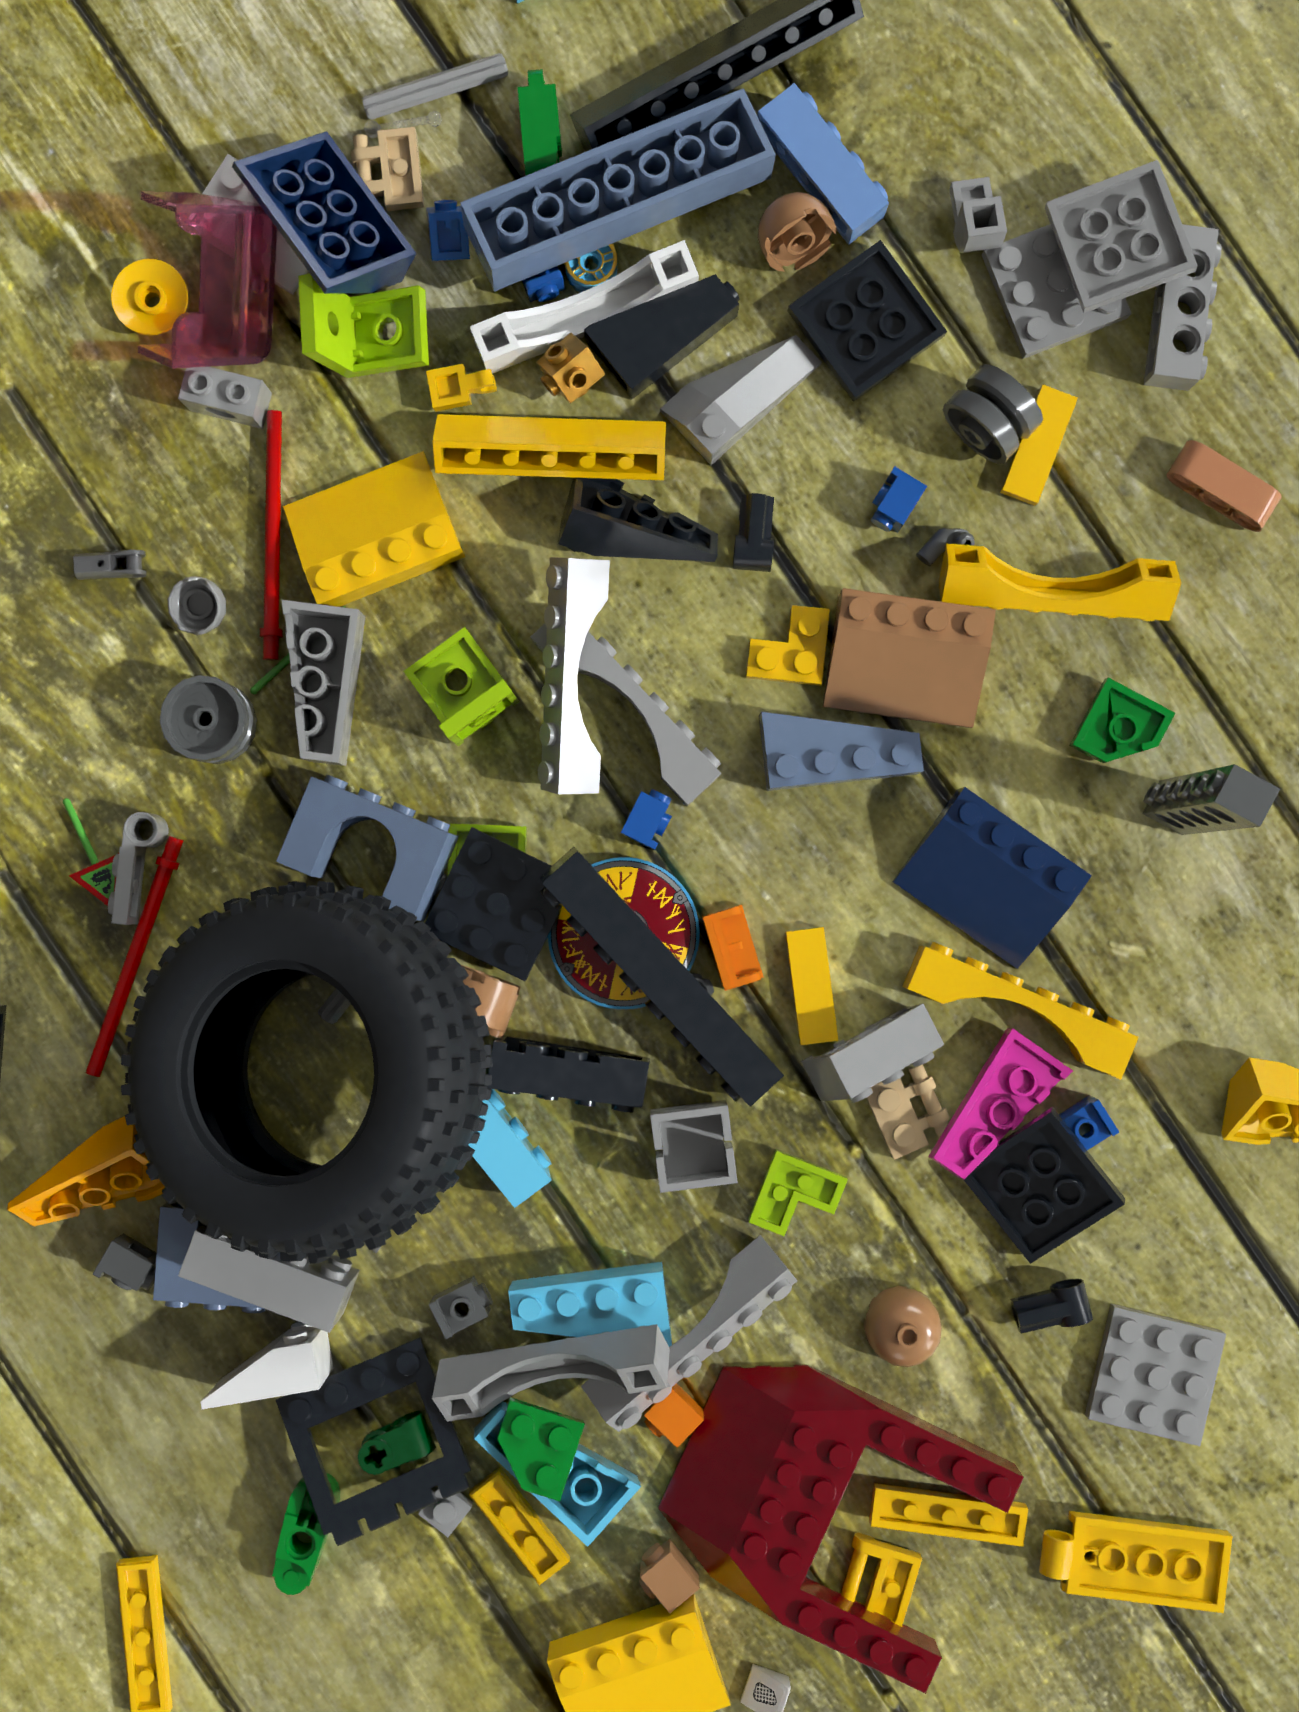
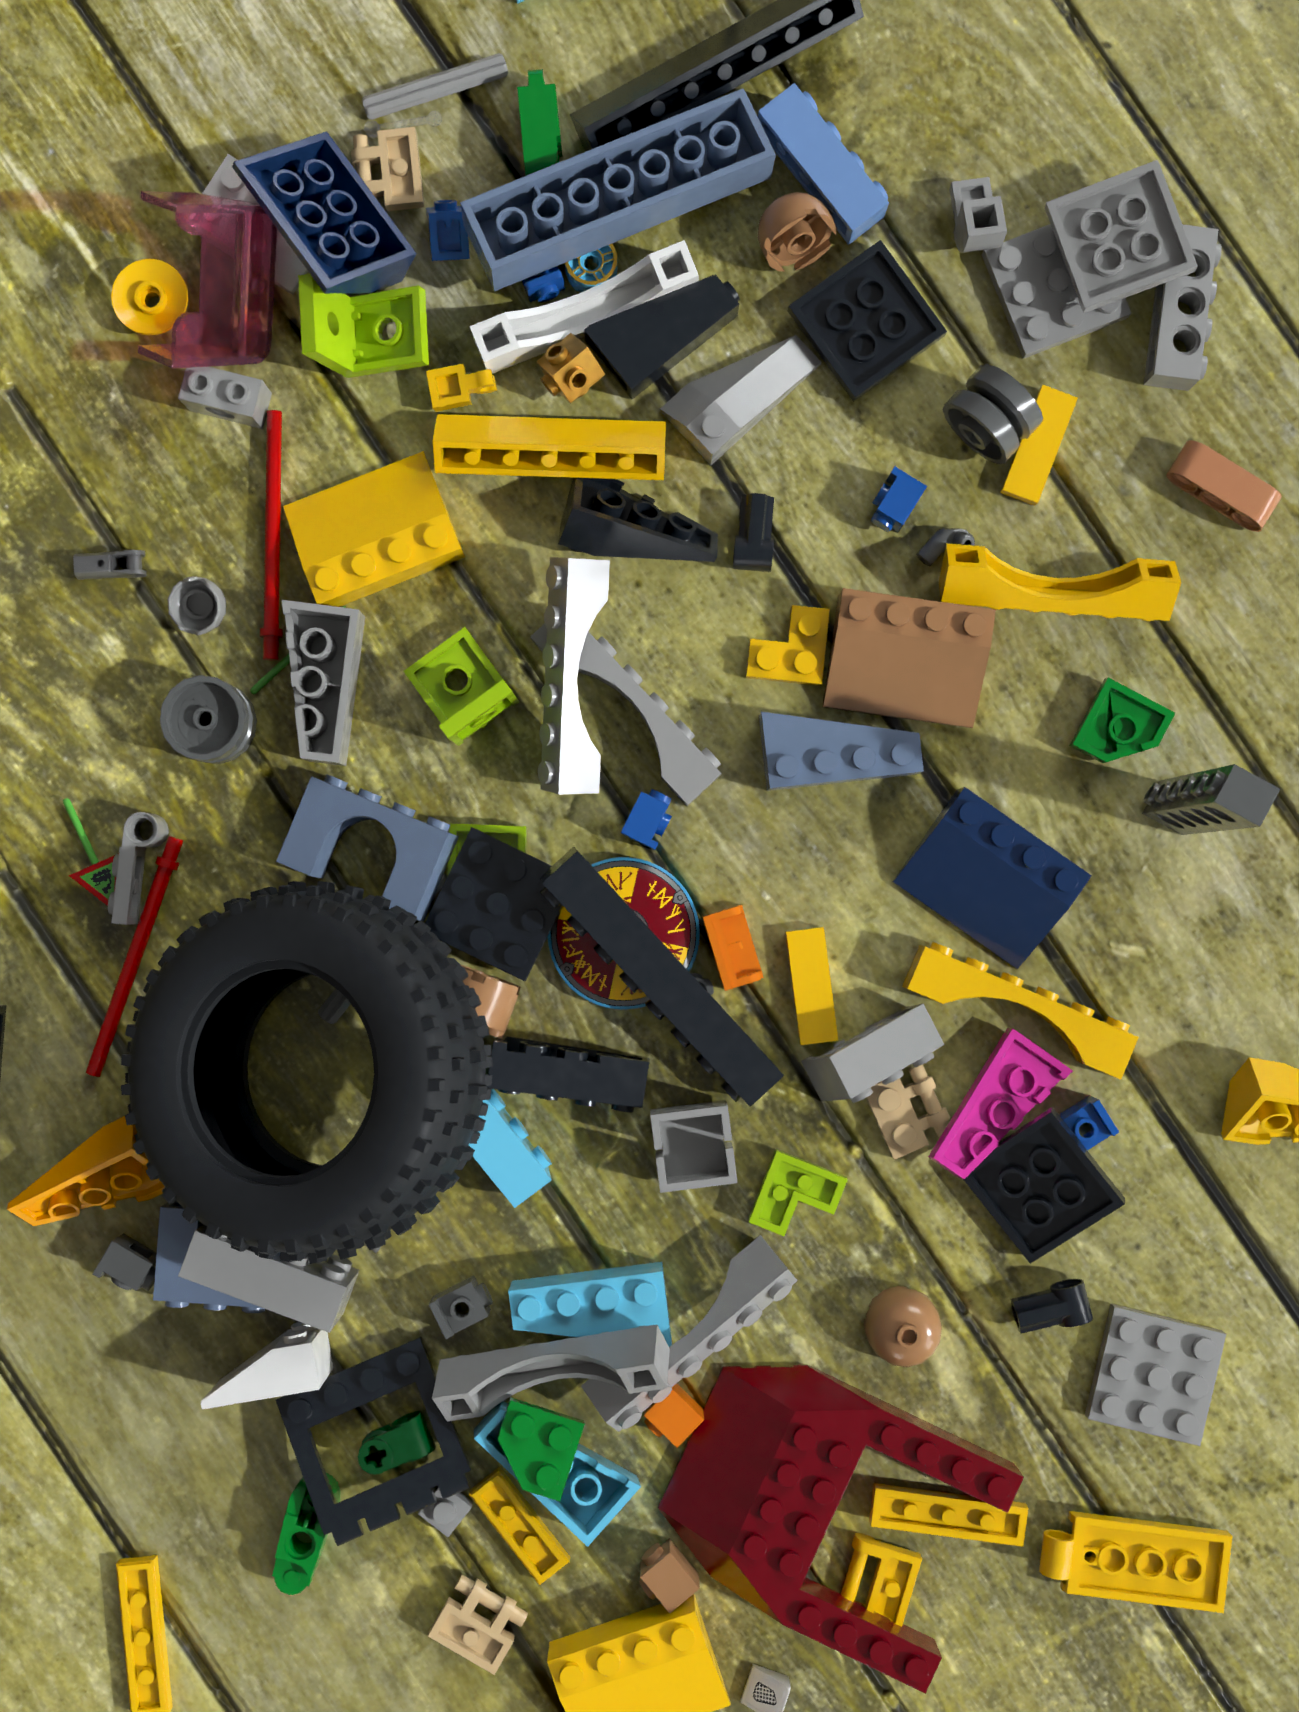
none -> tan plate [428,1574,528,1675]

